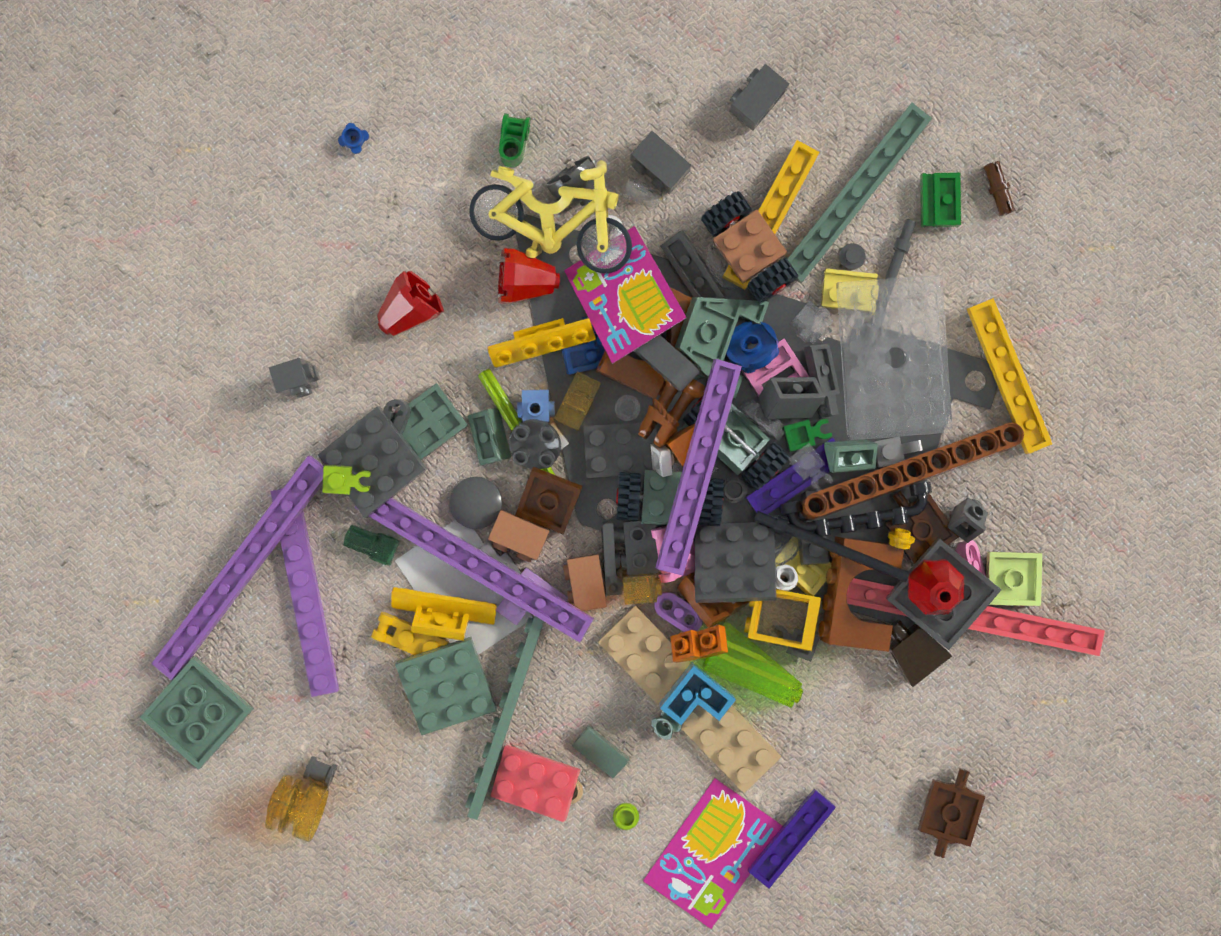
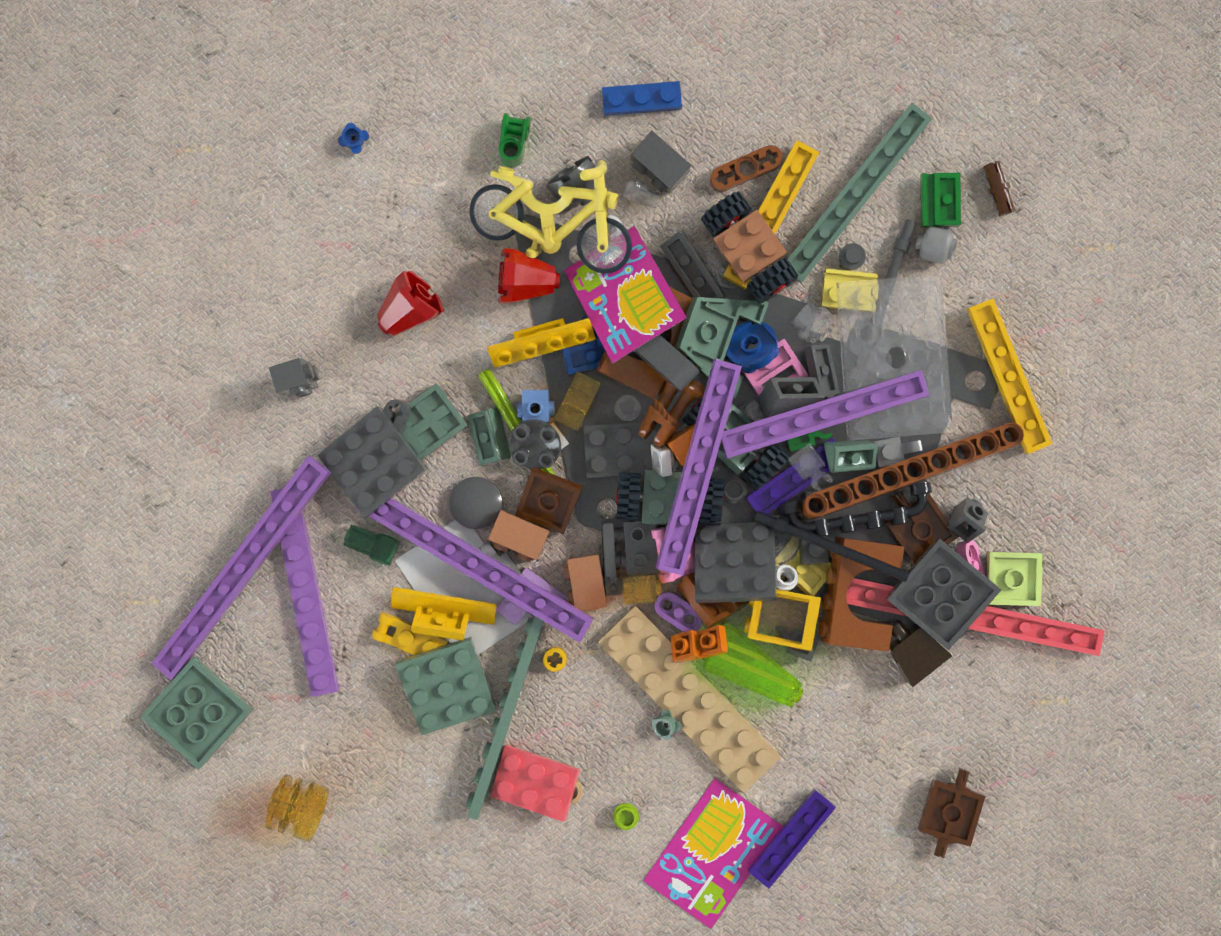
dark grey bush [303,756,337,788] -> none
lime plate [322,465,371,495] -> none
sand green slope [572,725,629,778] -> none
dark azure brick [659,662,736,725] -> none
dark grey brick [729,64,790,131] -> none
yellow plate [888,528,915,549] -> none
red cone [908,559,964,615] -> none
none -> yellow bush [543,647,567,672]
none -> blue plate [602,81,682,116]
none -> dark orange beam [710,145,783,192]
none -> medium lavender plate [721,370,930,459]
none -> light grey head [916,227,957,264]

